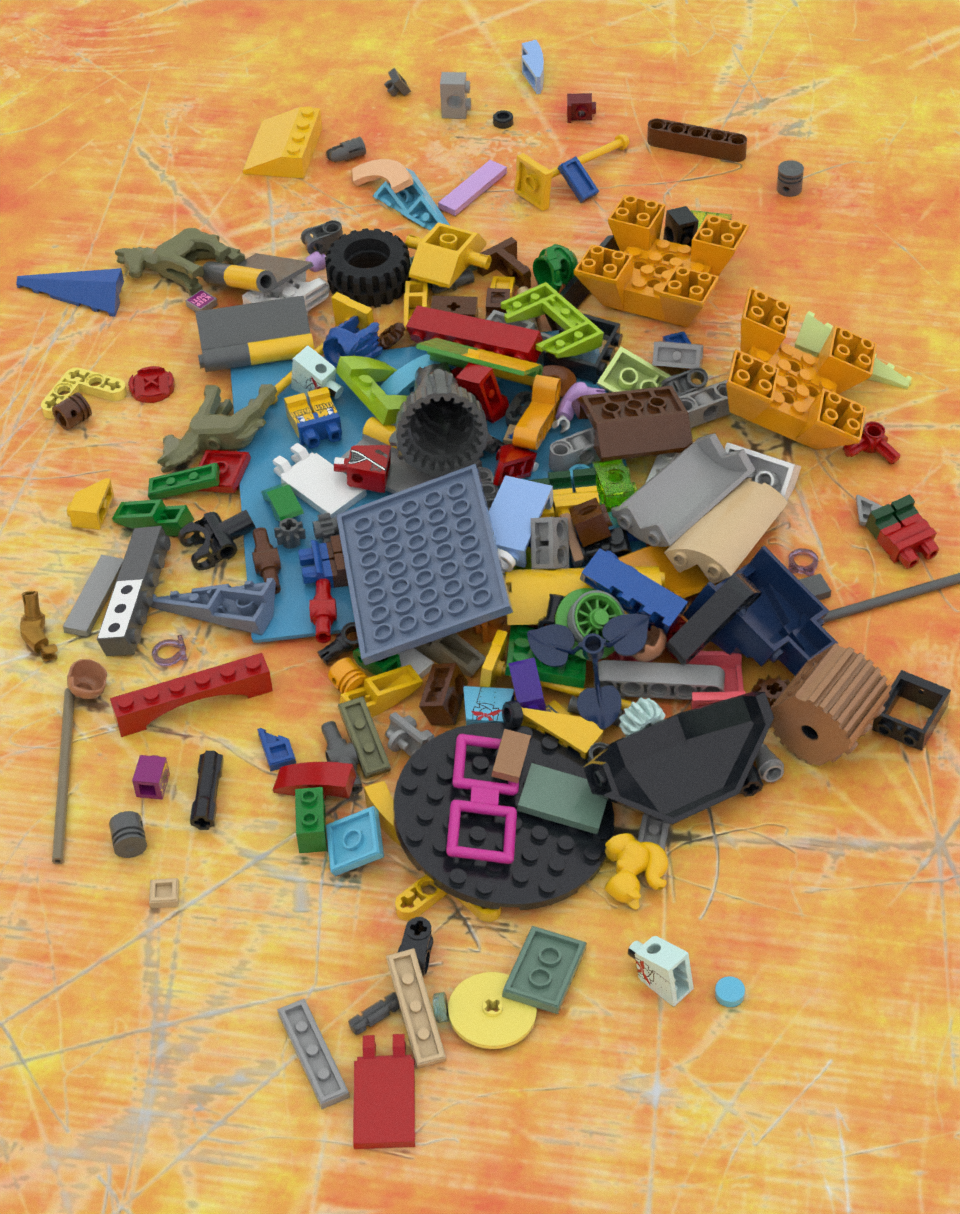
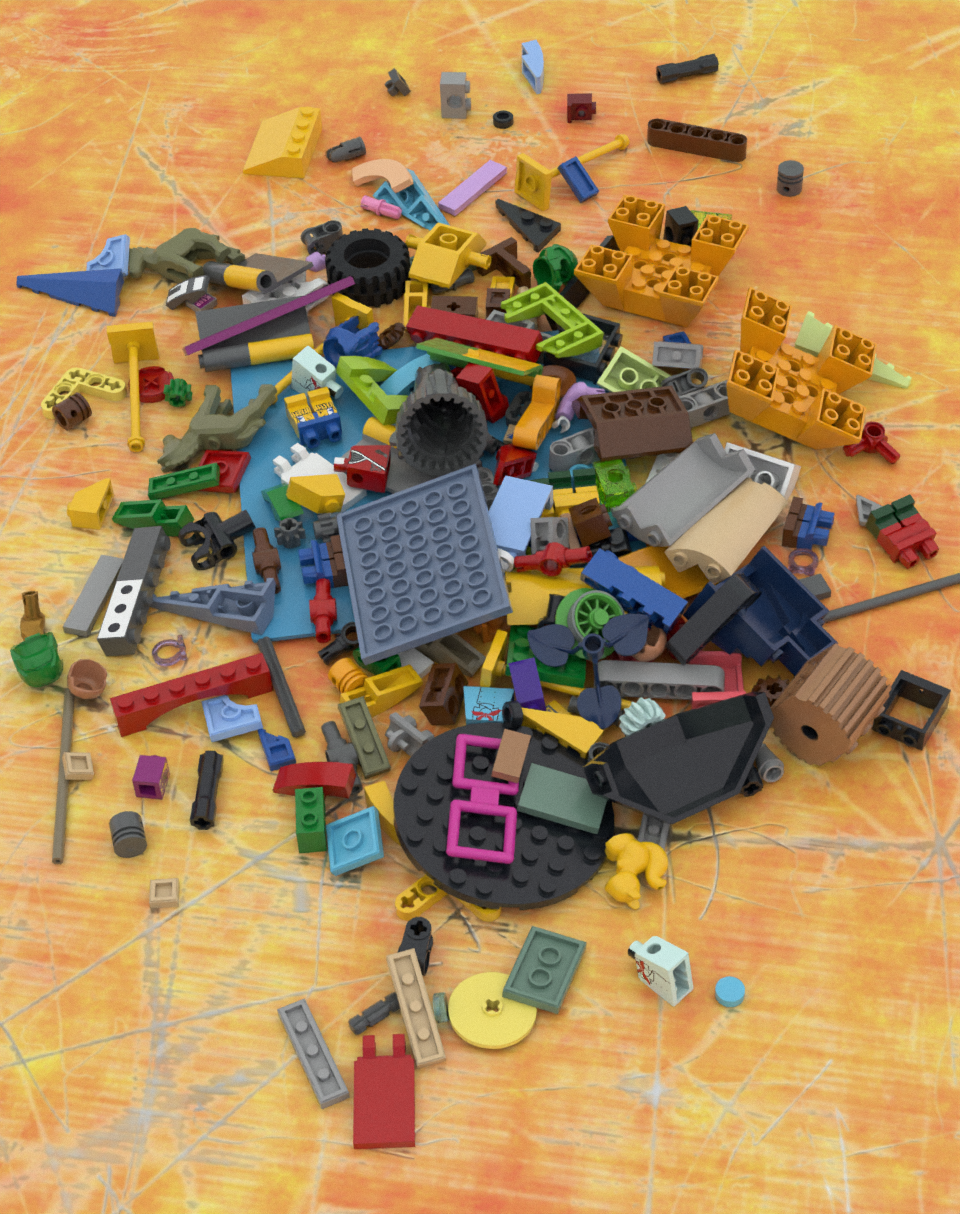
none -> green helmet [10,632,63,687]
none -> tan tile [62,752,94,780]
none -> light blue tile [86,234,130,277]
none -> yellow tile [107,321,159,452]
none -> green gear [163,378,193,407]
none -> slope [165,275,210,310]
none -> magenta tile [182,276,355,356]
none -> light blue tile [201,695,263,742]
none -> dark grey axle [257,636,306,738]
none -> yellow slope [286,474,345,514]
none -> bright pink axle [360,195,402,219]
none -> black wing [495,199,561,253]
none -> red pin [514,542,592,576]
none -> black axle [656,53,719,84]
none -> blue hips [782,496,835,551]

